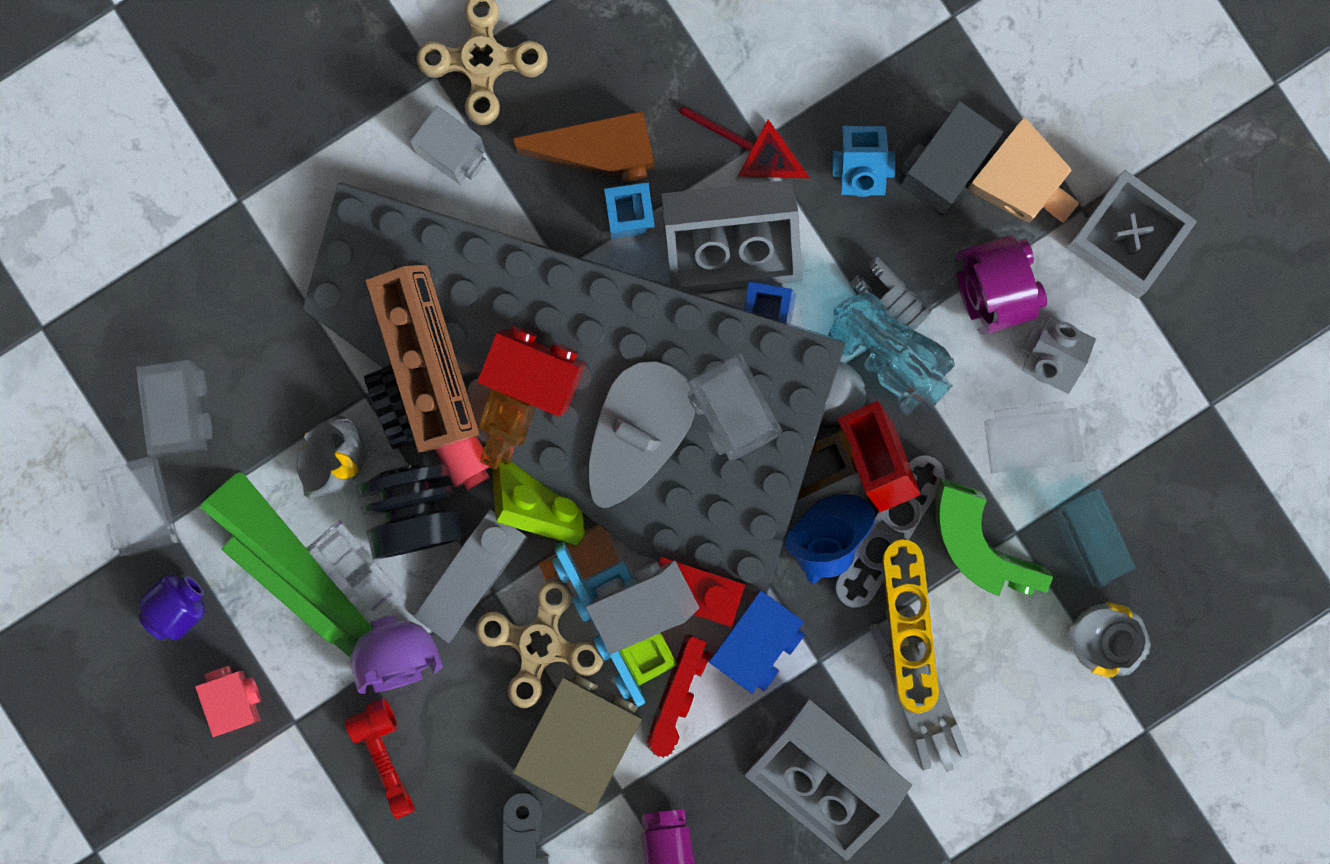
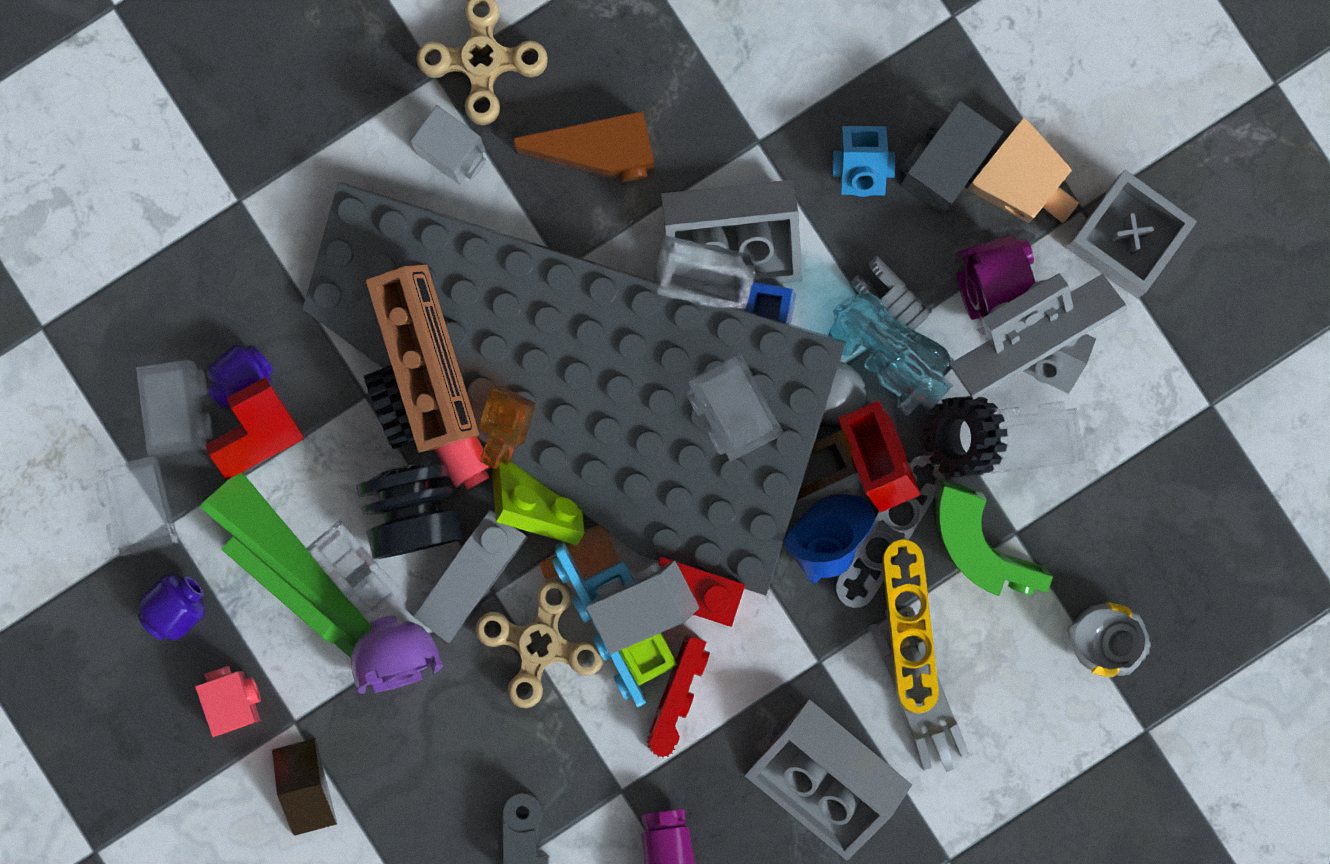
light grey hair [297,416,366,498] -> none
red brick [344,697,416,820] -> none
red piece [477,326,586,417] -> none
dark tan brick [513,673,642,815] -> none
light grey shield [589,361,696,508] -> none
dark azure brick [604,183,655,239] -> none
piece [679,106,810,179] -> none
blue brick [708,590,805,694] -> none
clear light blue panel [1057,488,1136,587] -> none
none -> red tile [205,377,304,480]
none -> dark purple head [206,345,273,408]
none -> dark brown slope [272,738,338,836]
none -> clear piece [653,235,756,311]
none -> black tyre [923,396,1008,477]
none -> light grey bracket [950,273,1127,400]

